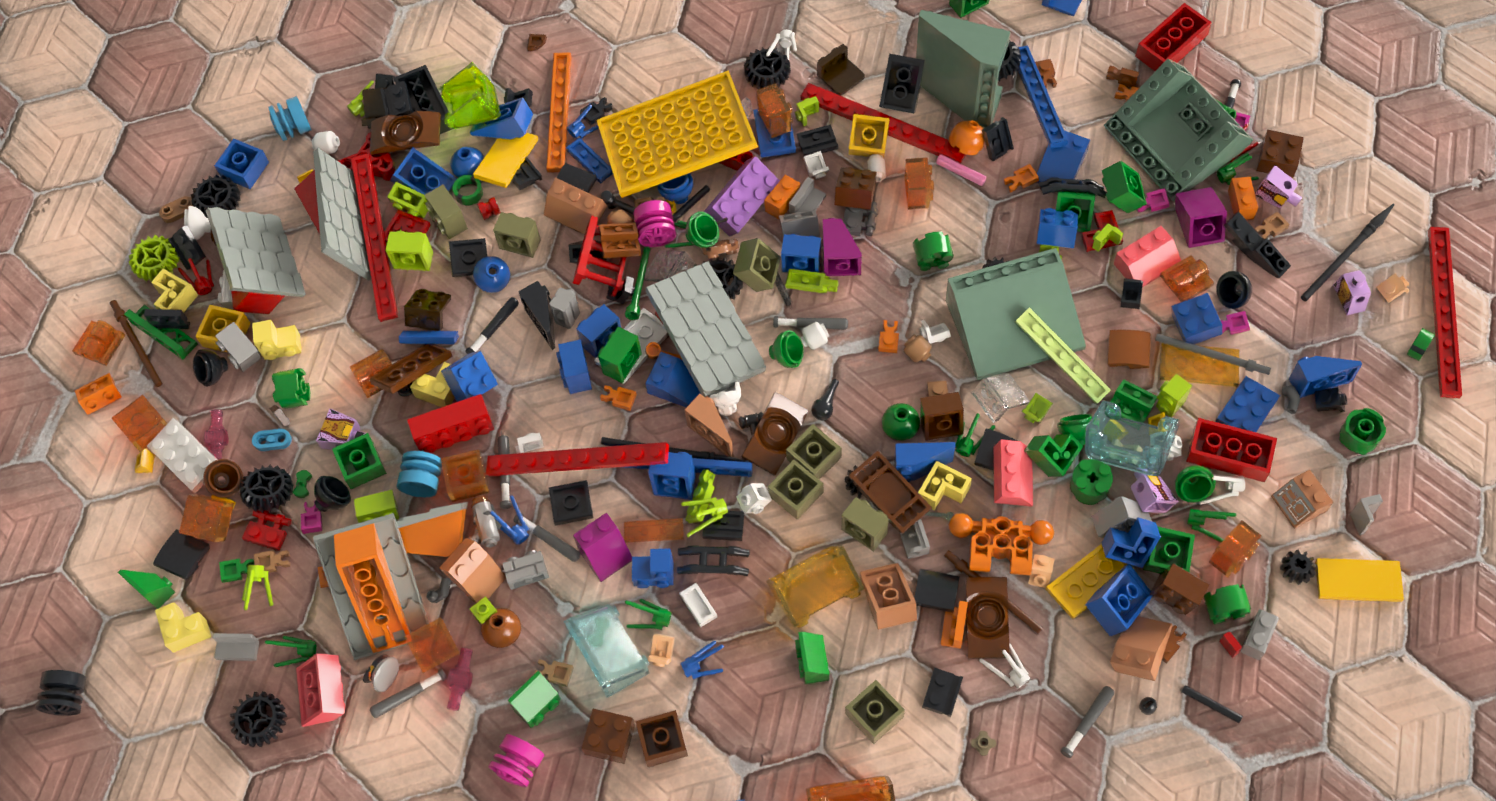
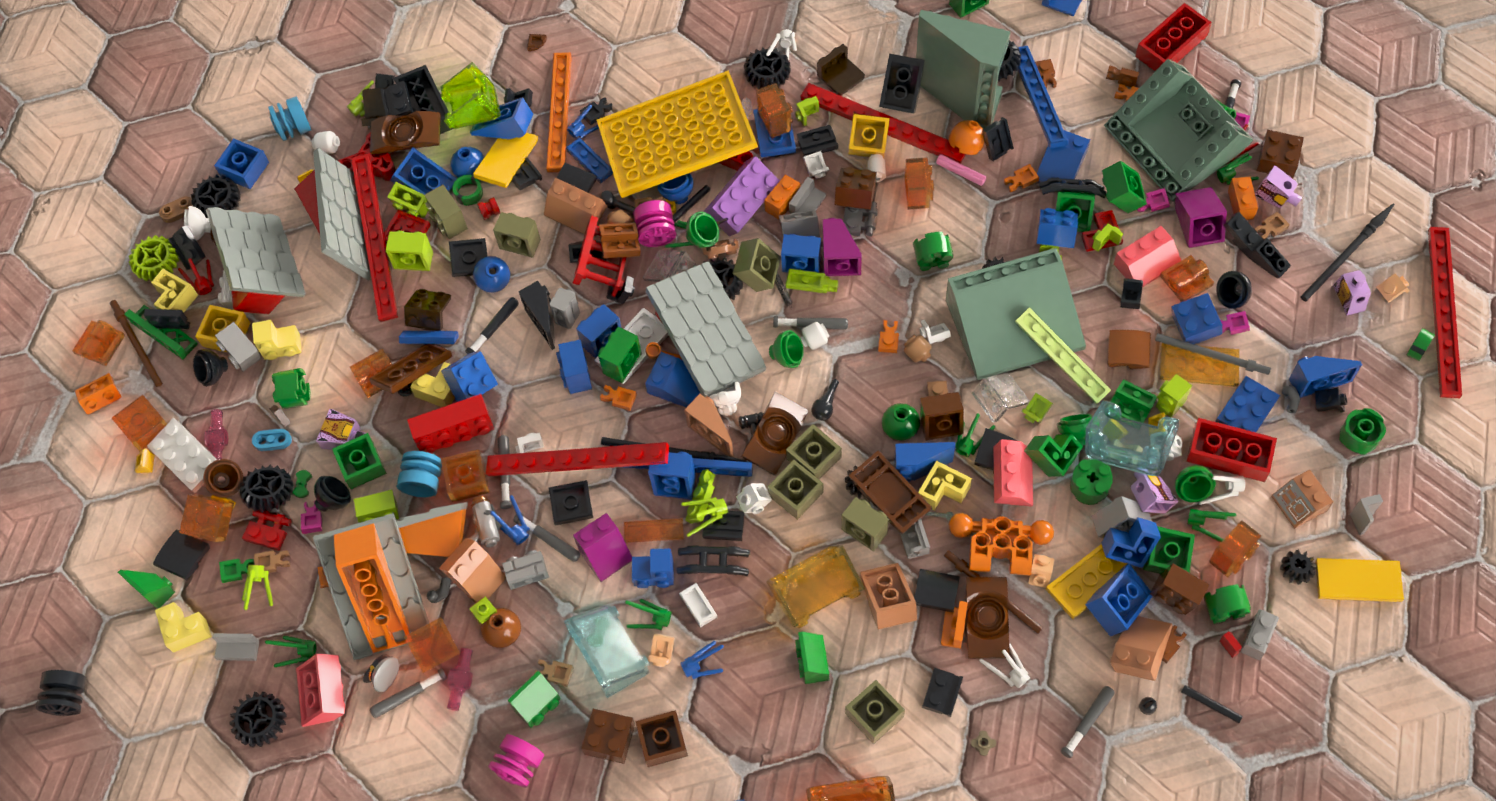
green piece [625,247,650,320] -> none

